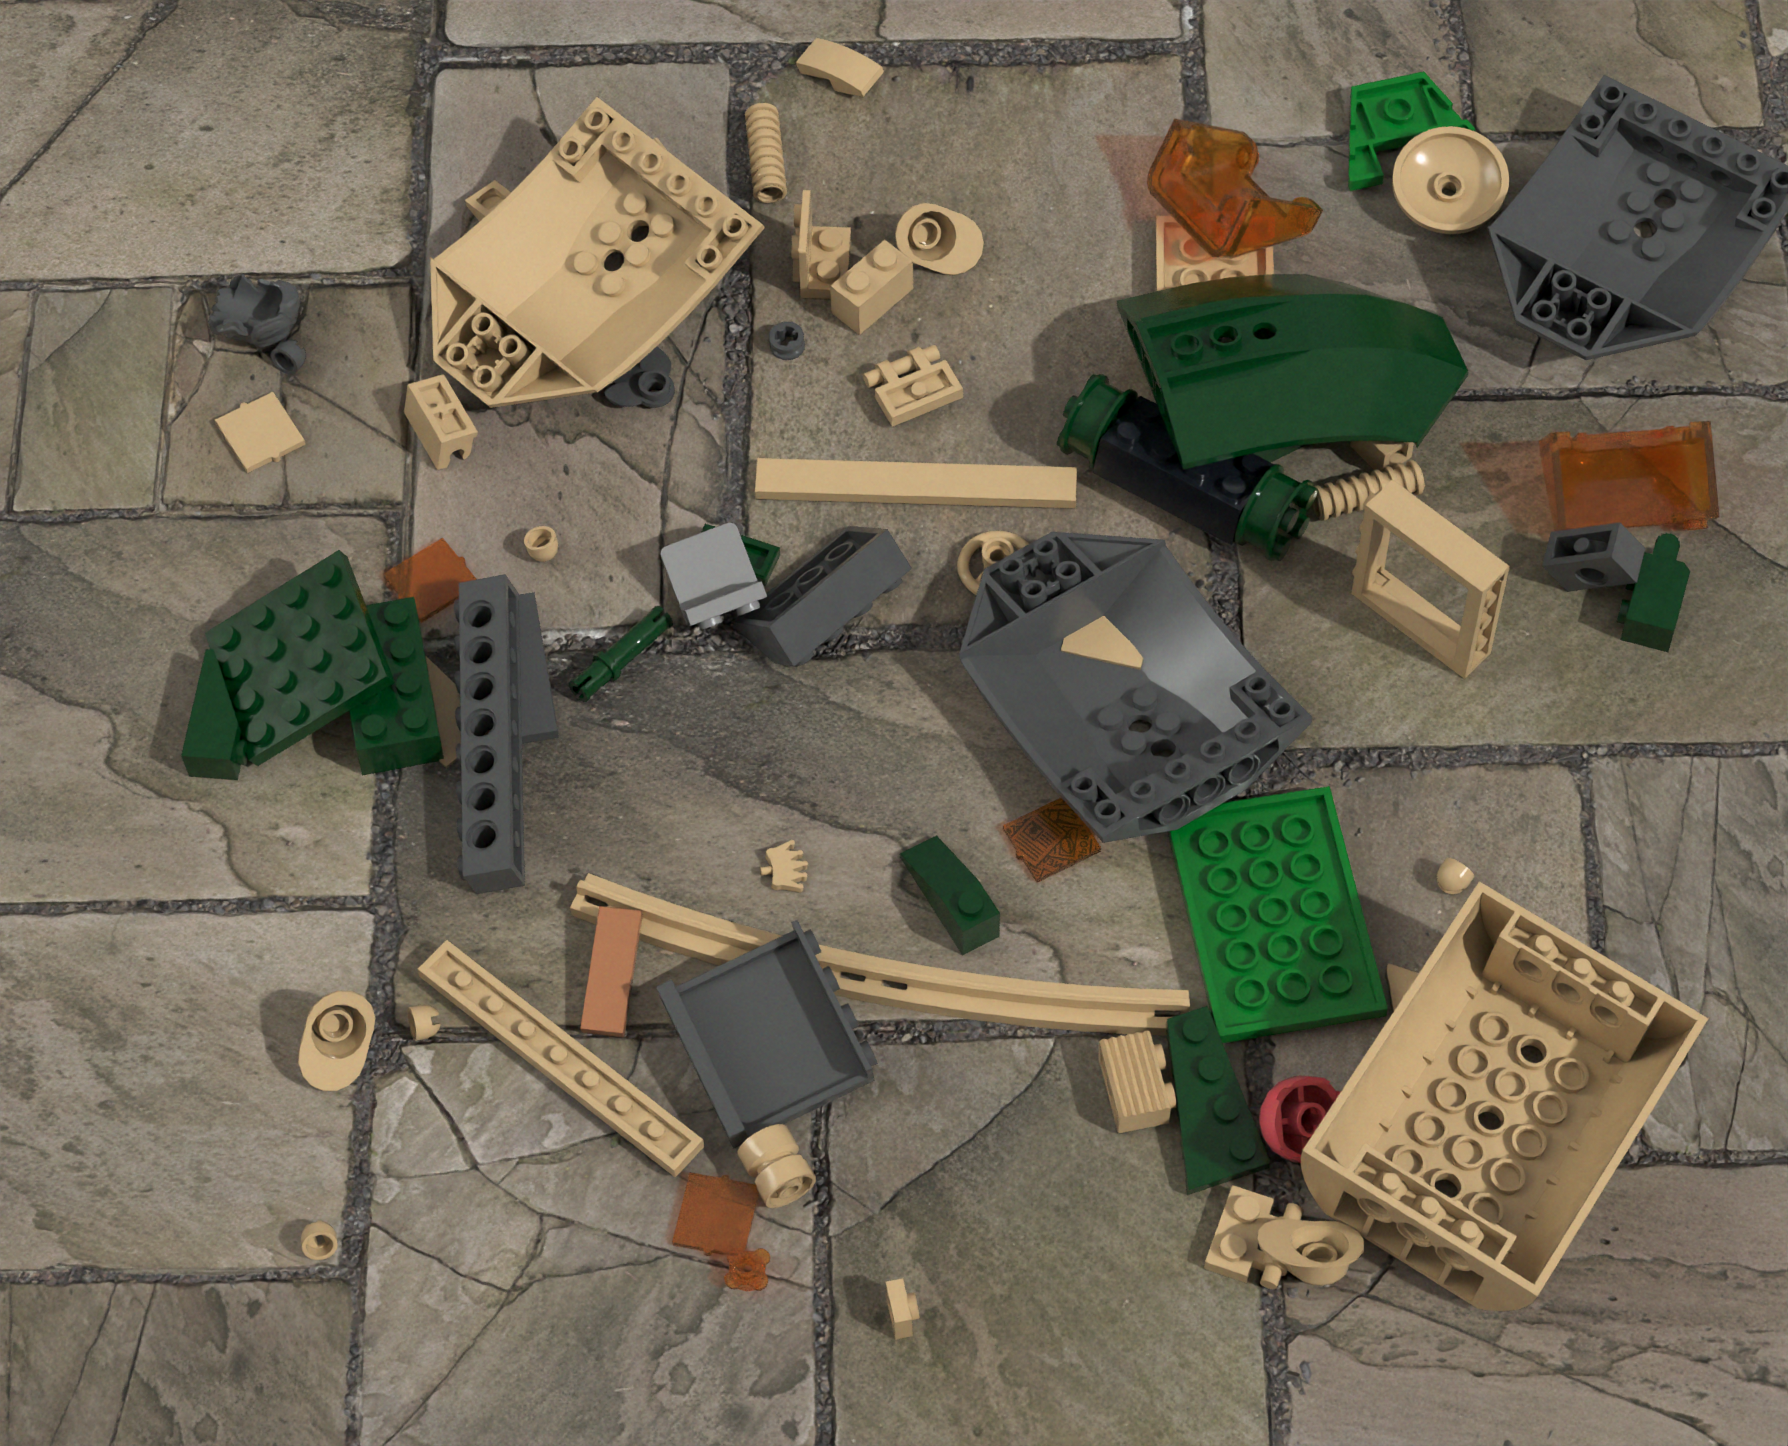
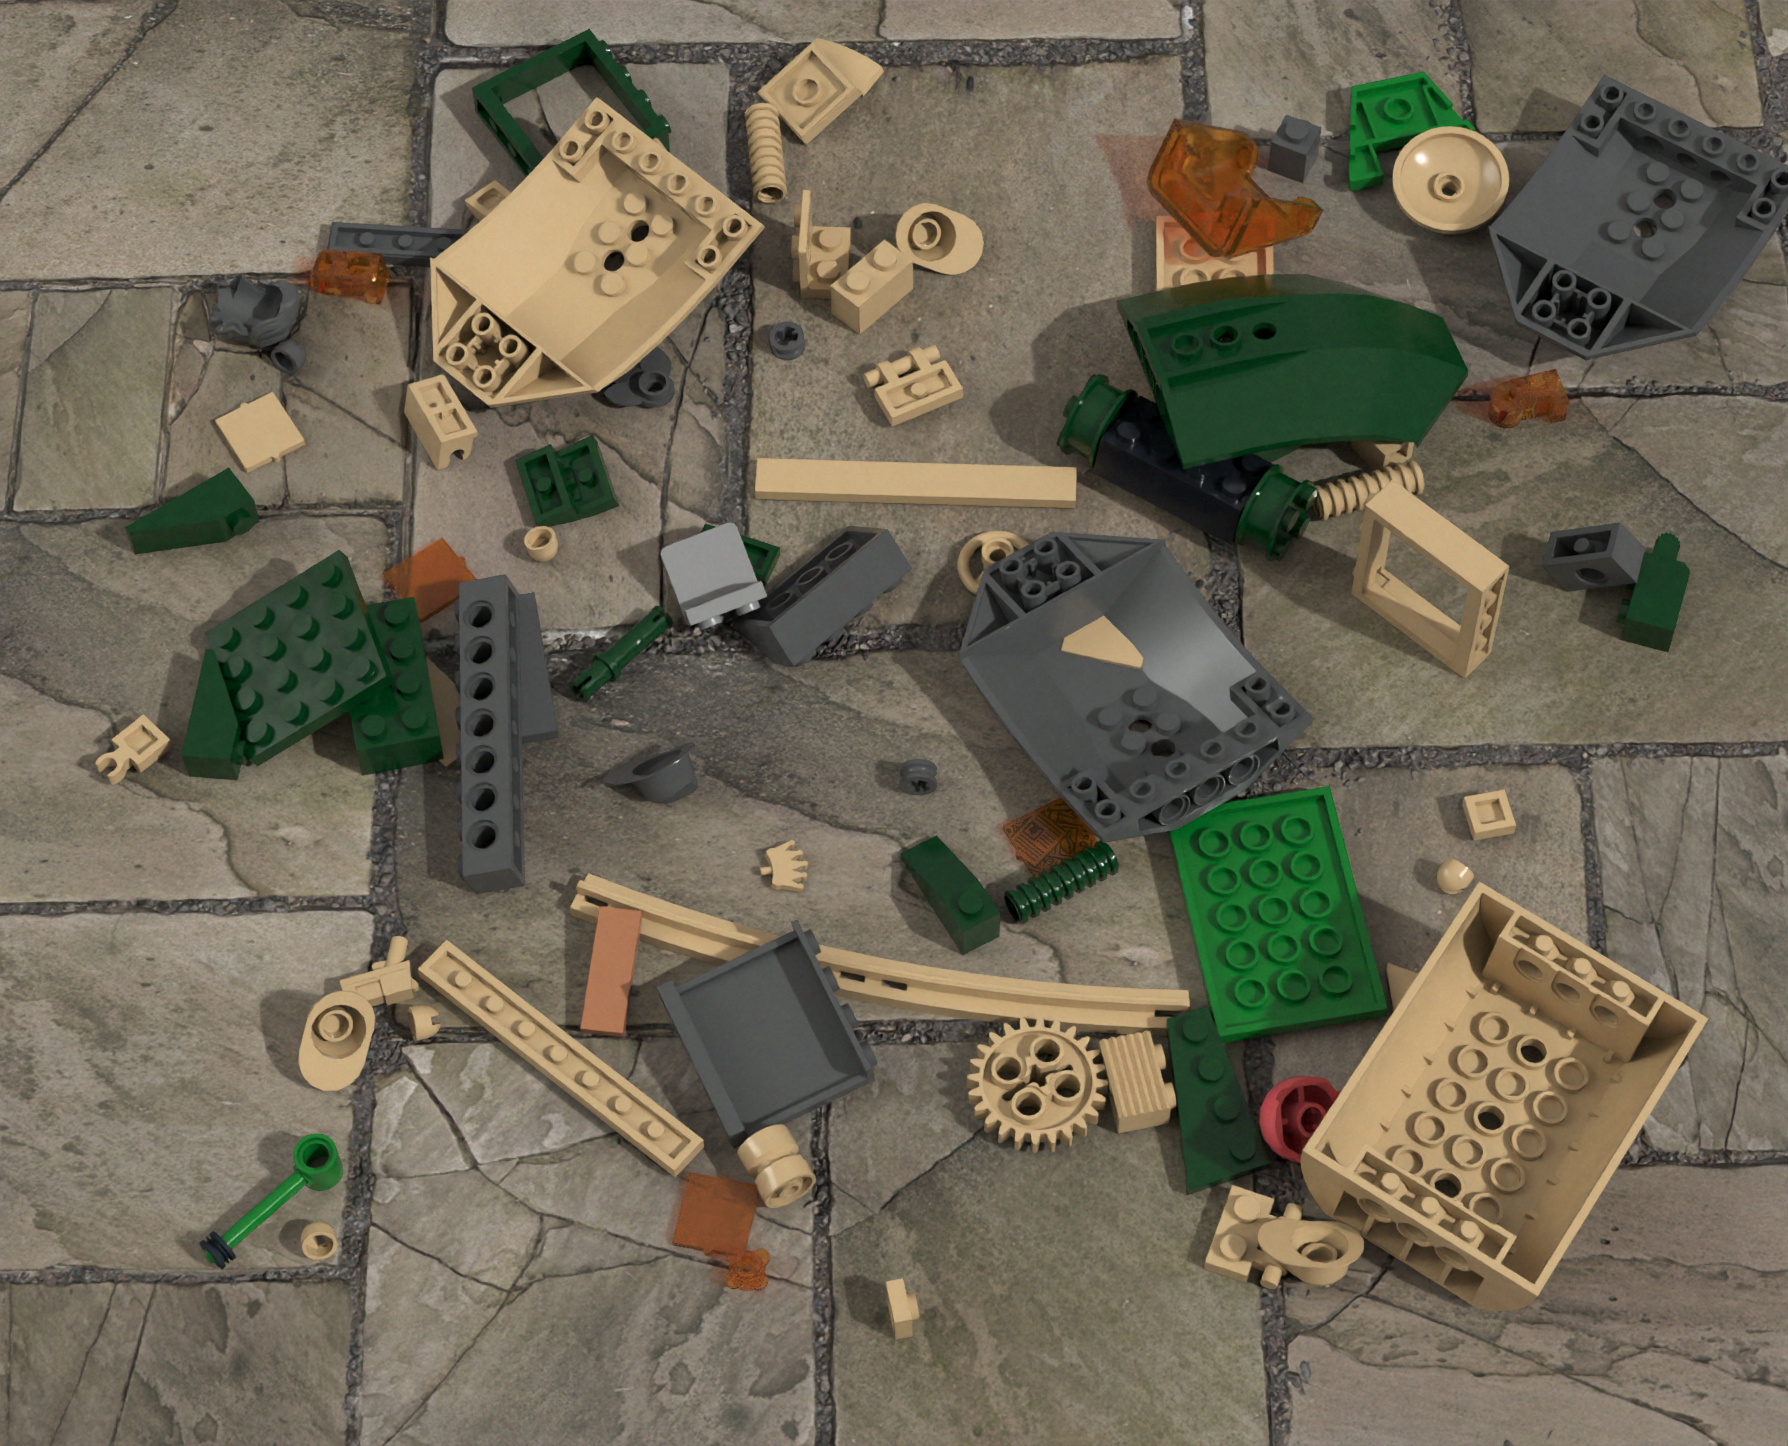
clear orange windscreen [1539,421,1720,531] -> none
none -> tan plate [95,714,173,785]
none -> dark green slope [125,468,260,554]
none -> green piece [199,1134,343,1270]
none -> clear orange leg [309,250,390,304]
none -> dark grey tile [326,222,469,267]
none -> tan piece [339,936,419,1007]
none -> dark green window [472,29,671,177]
none -> dark green slope [515,435,619,527]
none -> dark grey piece [603,742,698,804]
none -> tan tile [757,42,862,145]
none -> dark grey bush [900,759,937,795]
none -> tan gear [967,1016,1109,1153]
none -> dark green piece [1004,840,1119,924]
none -> dark grey brick [1268,115,1321,183]
none -> tan plate [1462,789,1516,841]
none -> clear orange leg [1488,369,1569,429]

